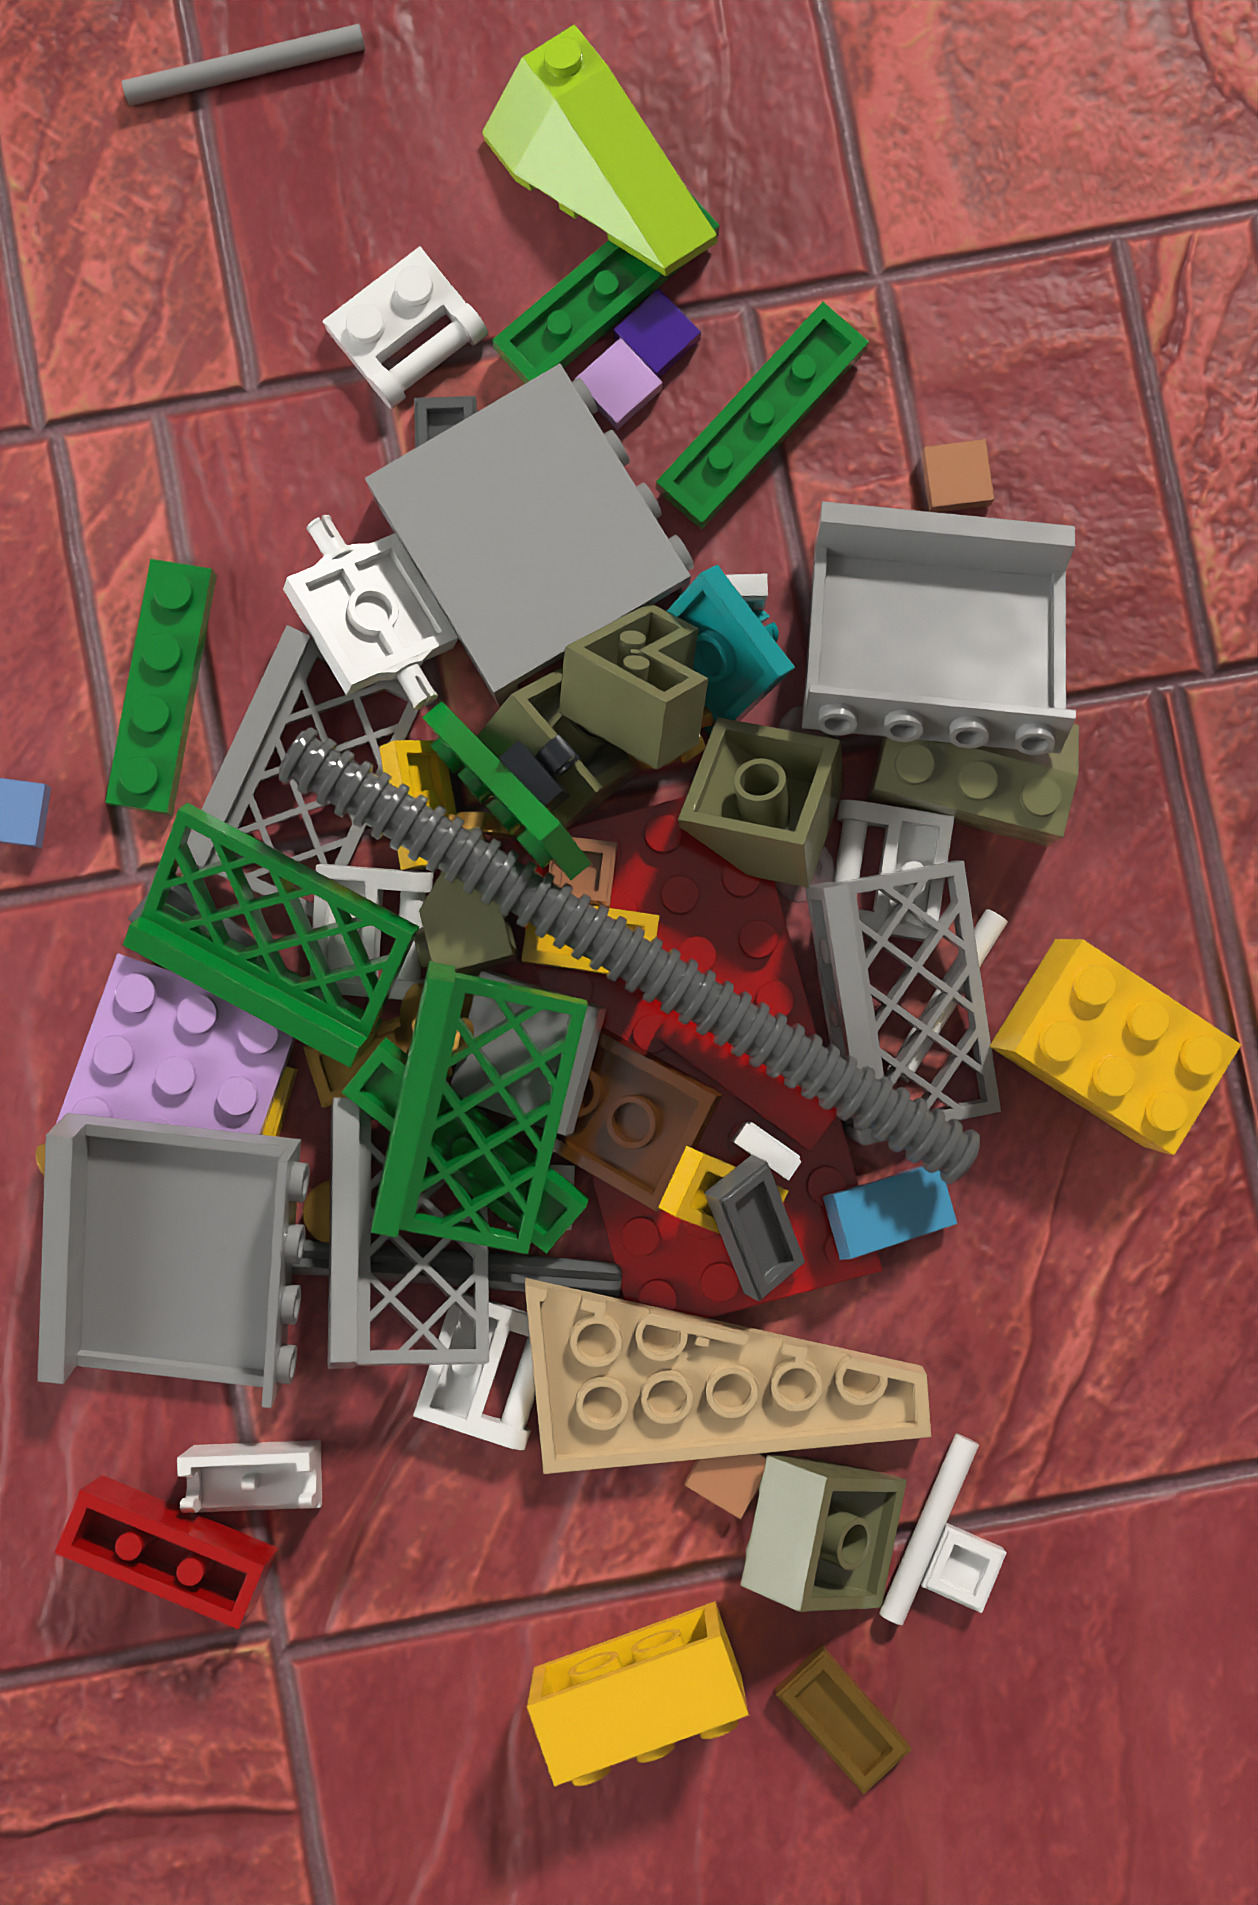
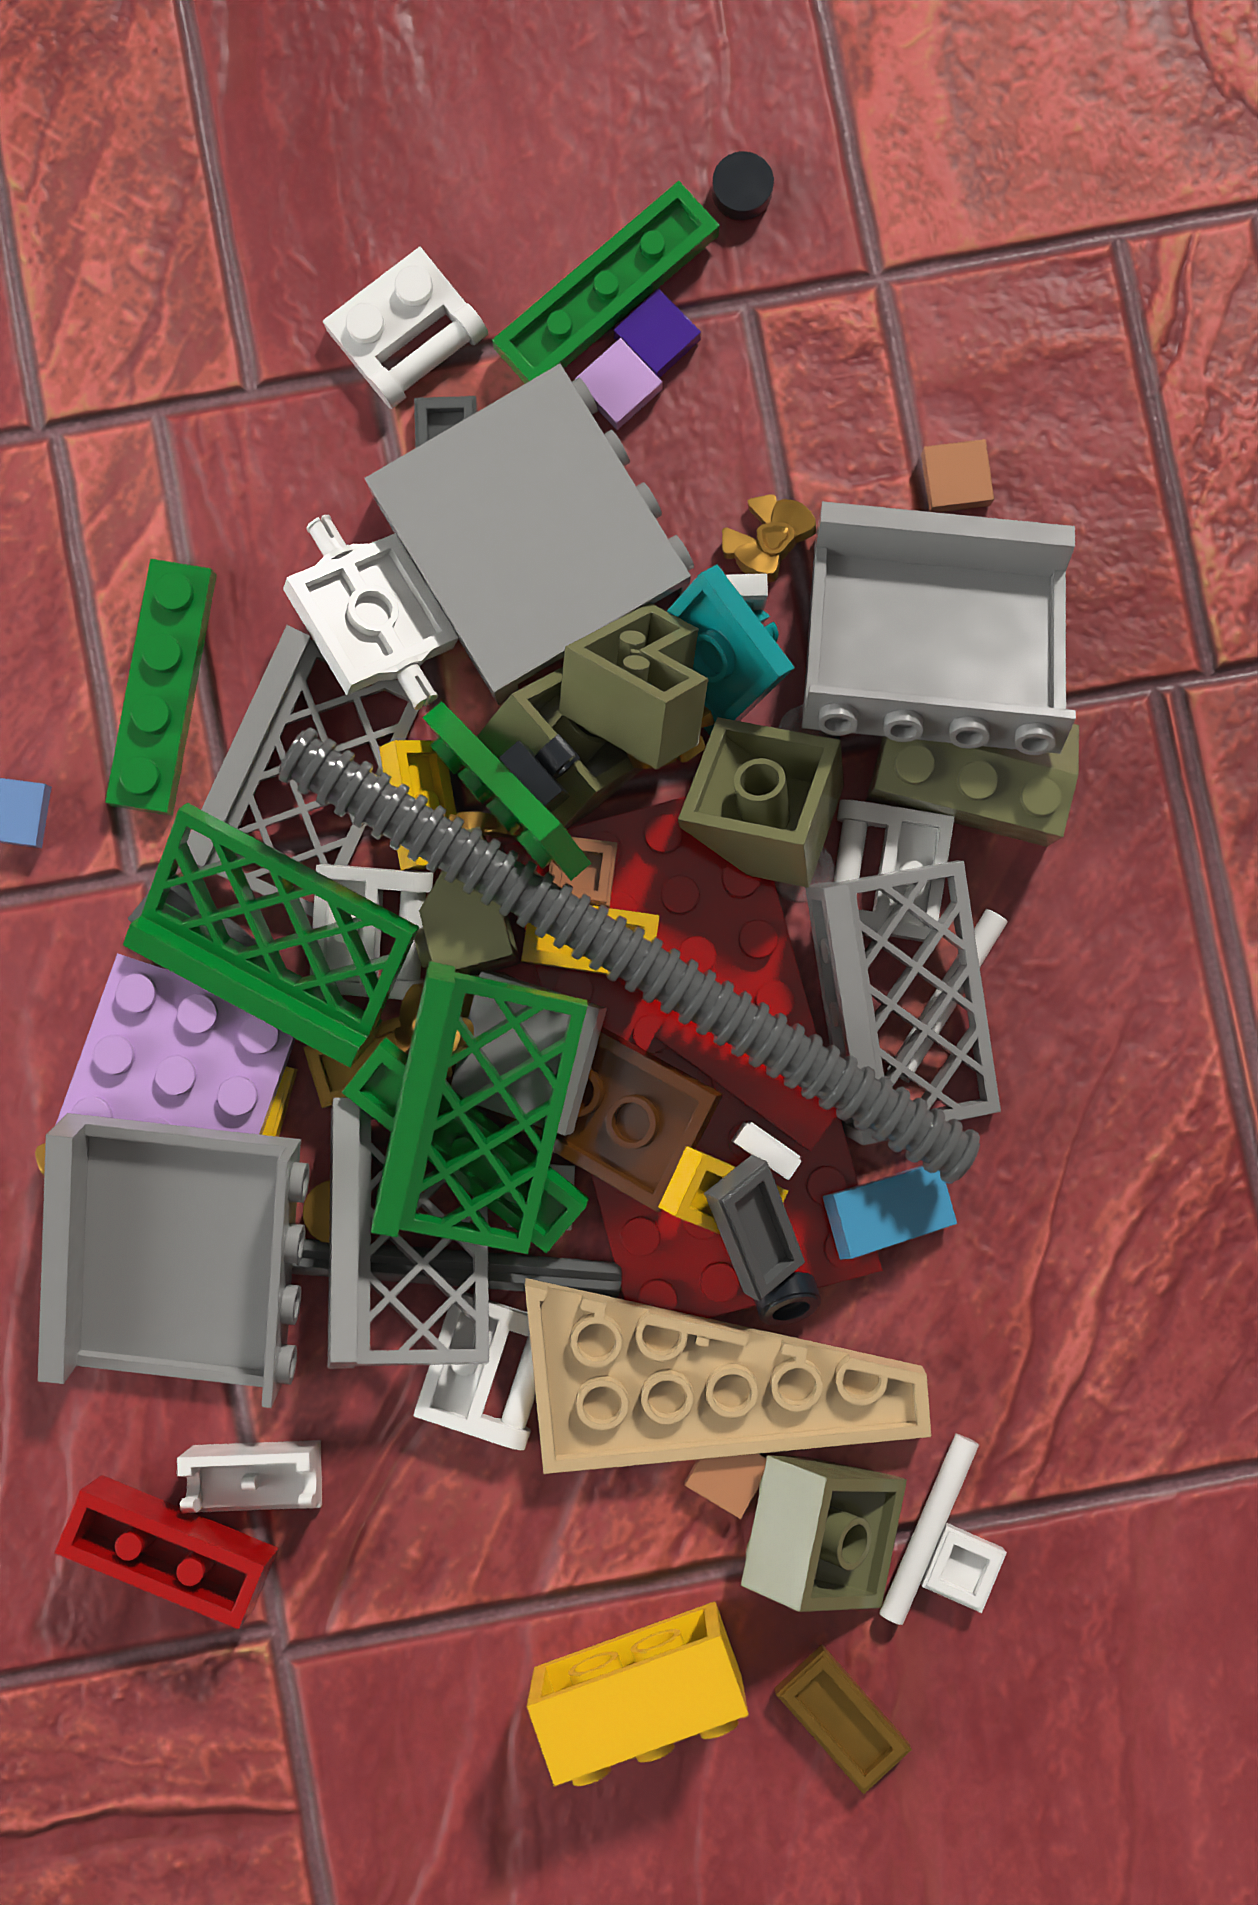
light grey bar [122,24,366,106] -> none
lime wedge [482,24,718,276] -> none
green plate [656,302,869,530] -> none
yellow brick [989,939,1241,1155] -> none
none -> black tile [712,151,774,220]
none -> pearl gold piece [722,494,816,583]
none -> black tile [753,1272,821,1326]

